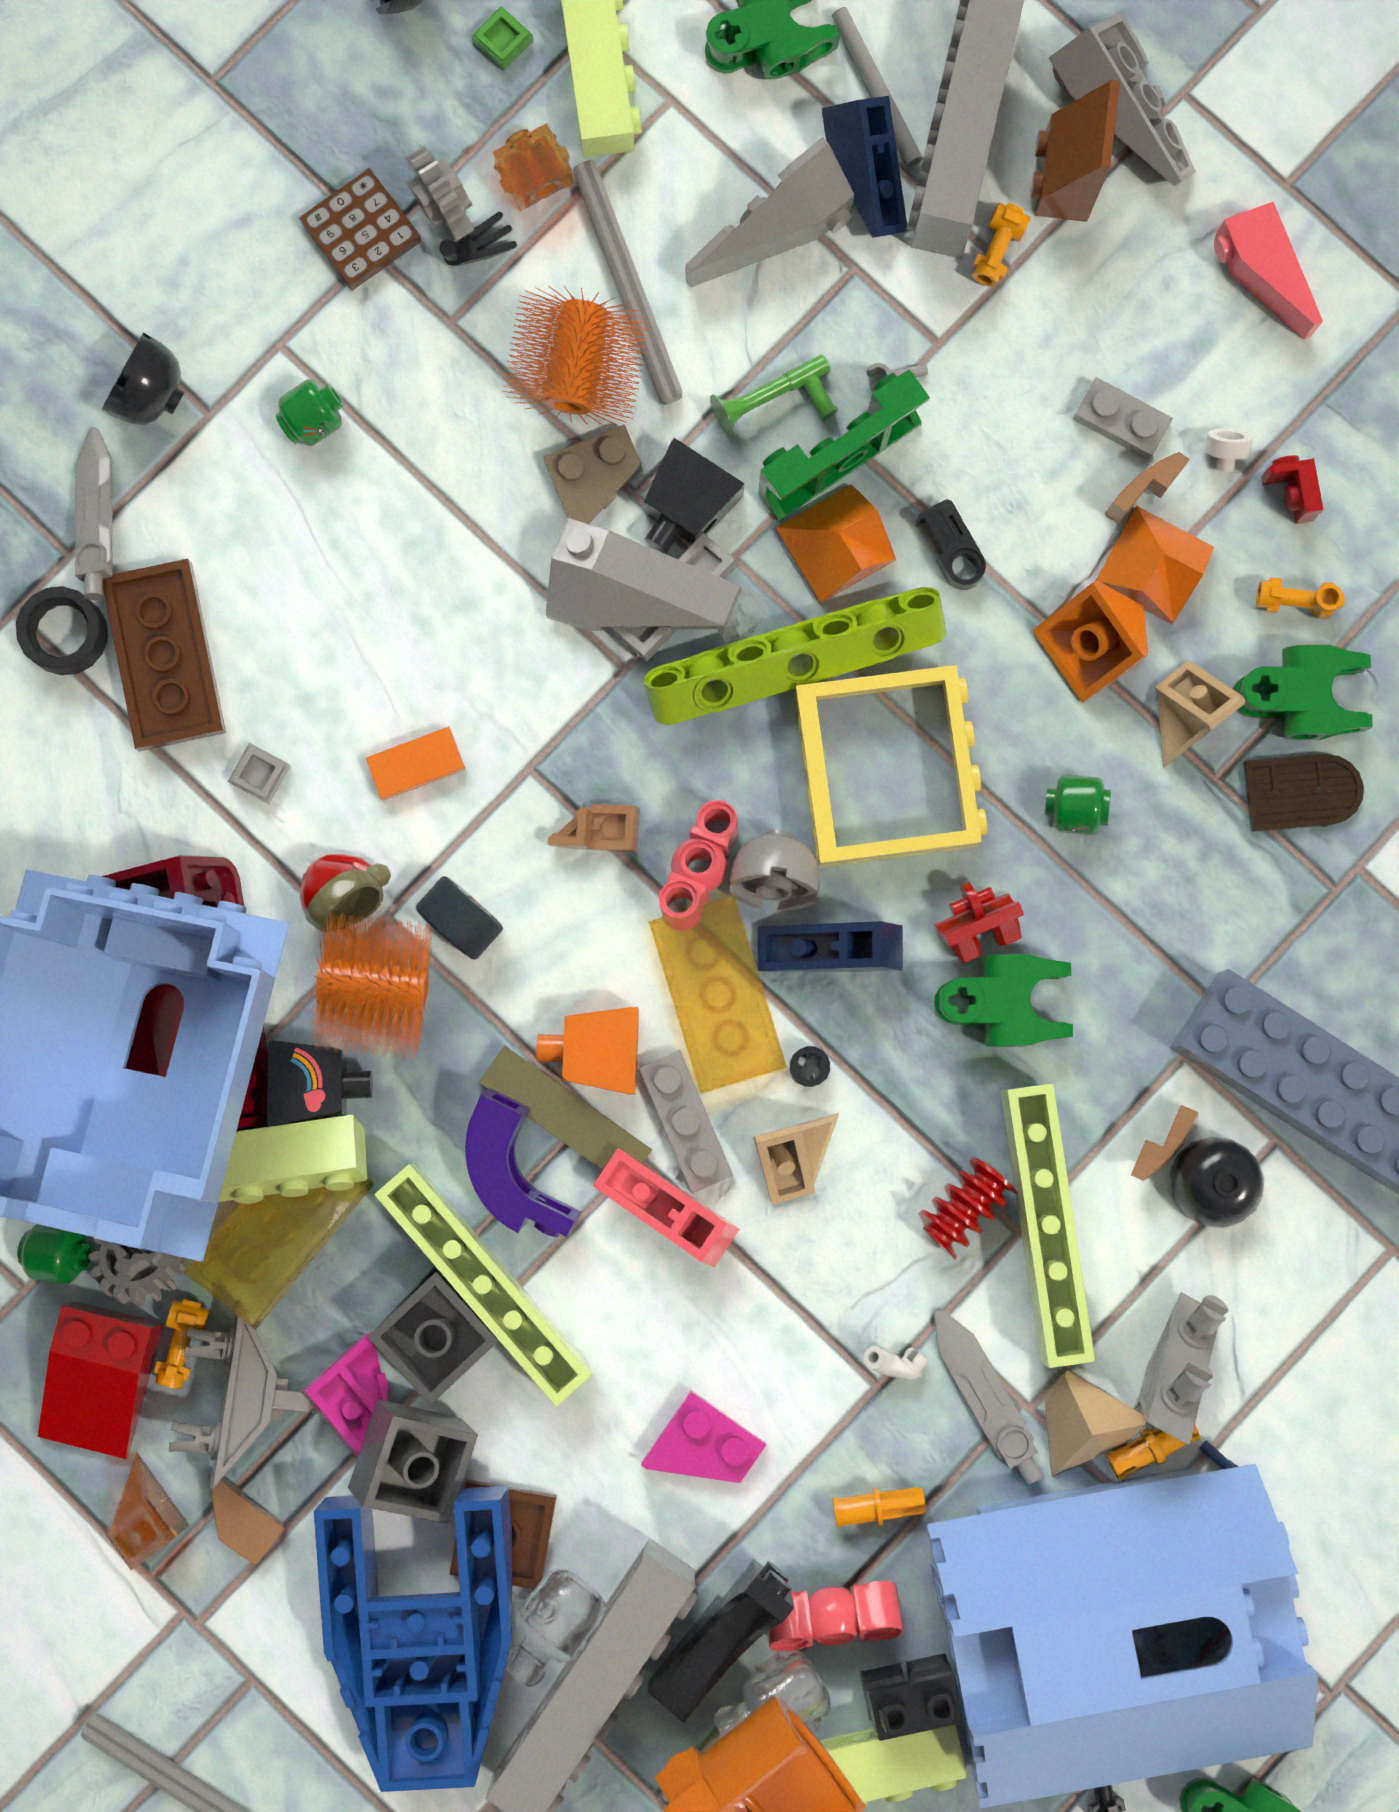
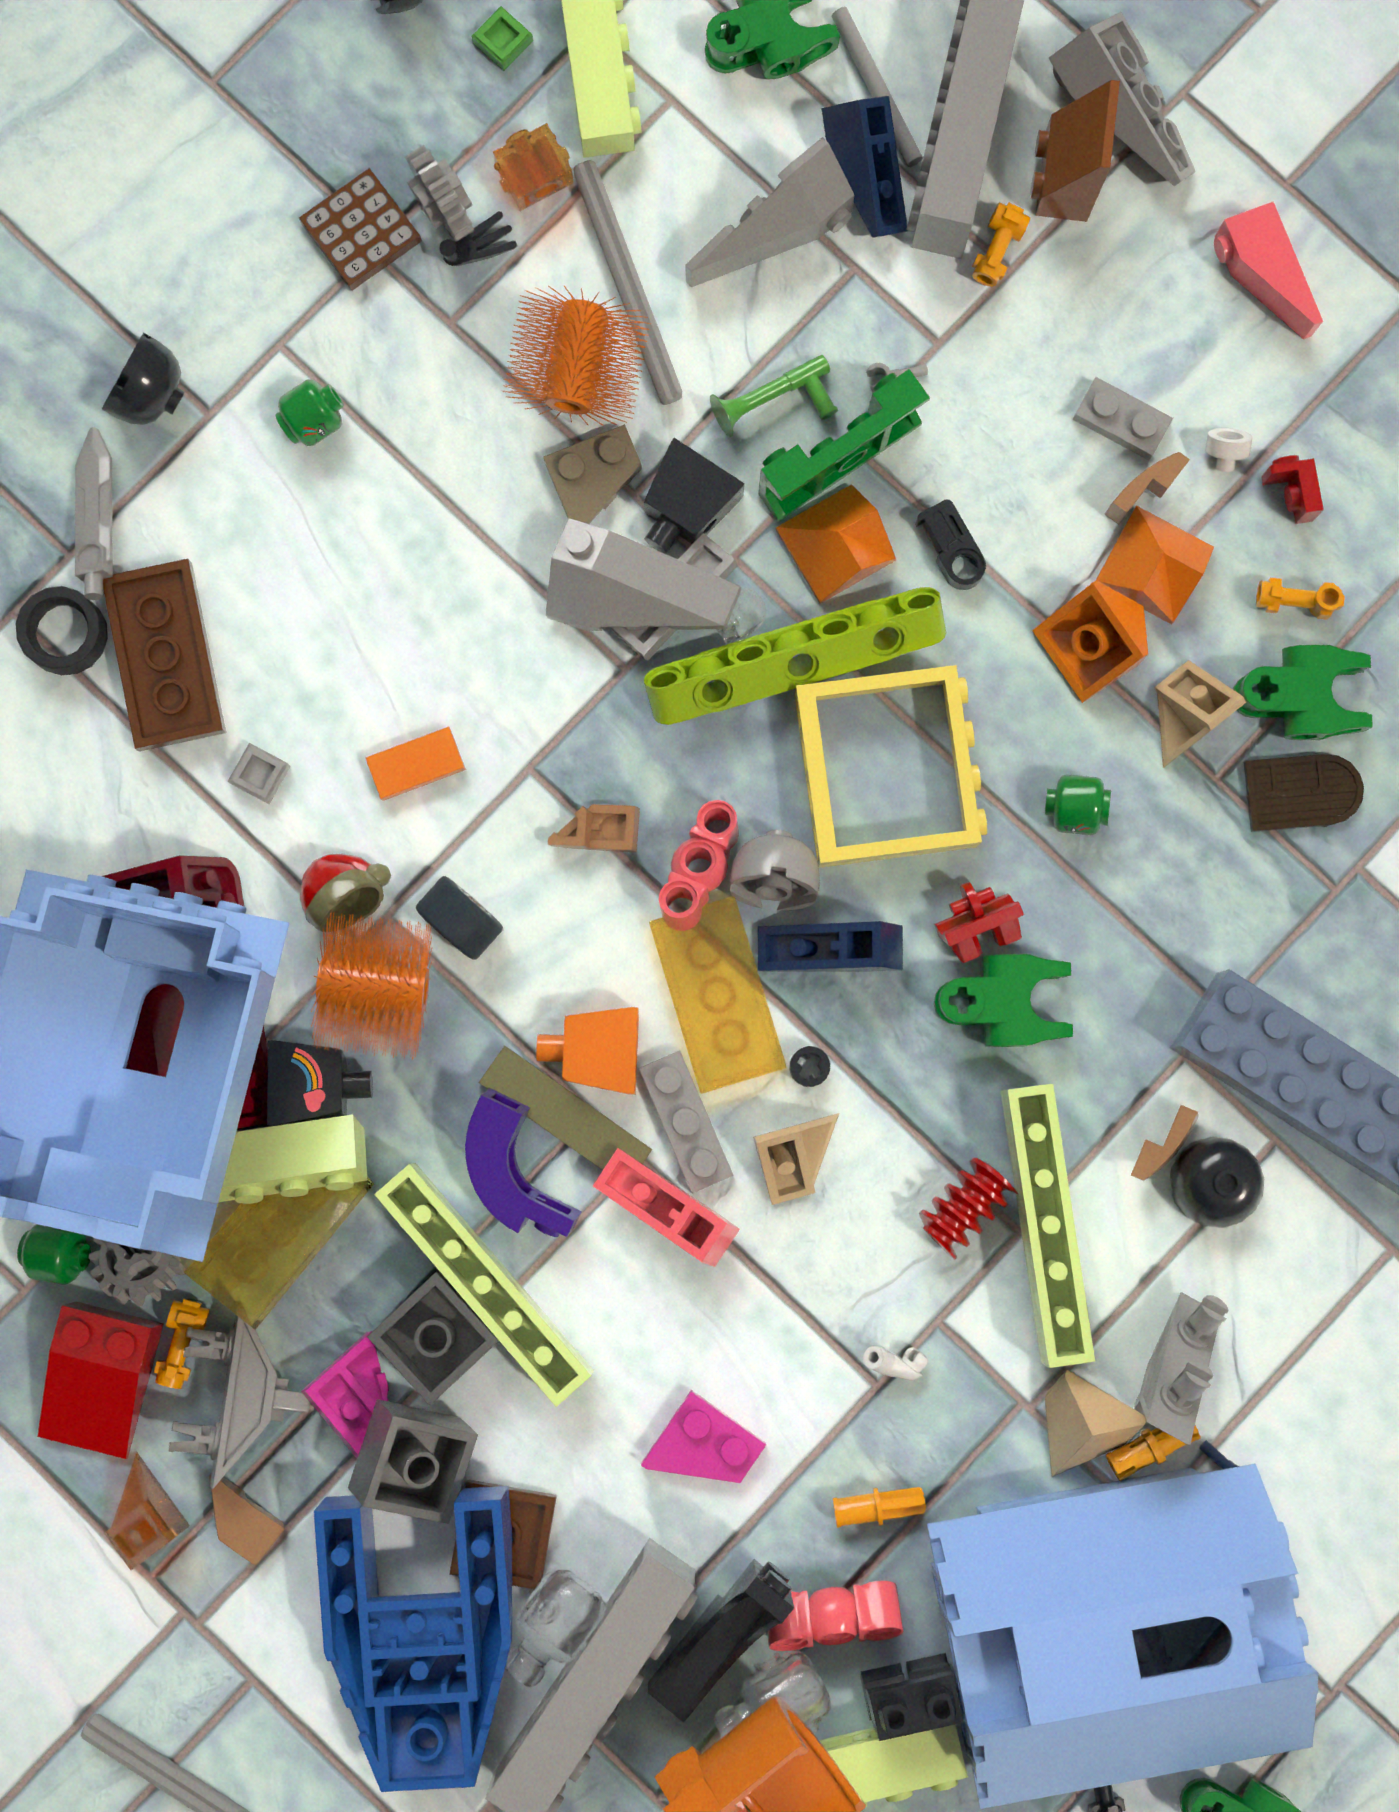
light grey piece [934,1309,1043,1485] -> none

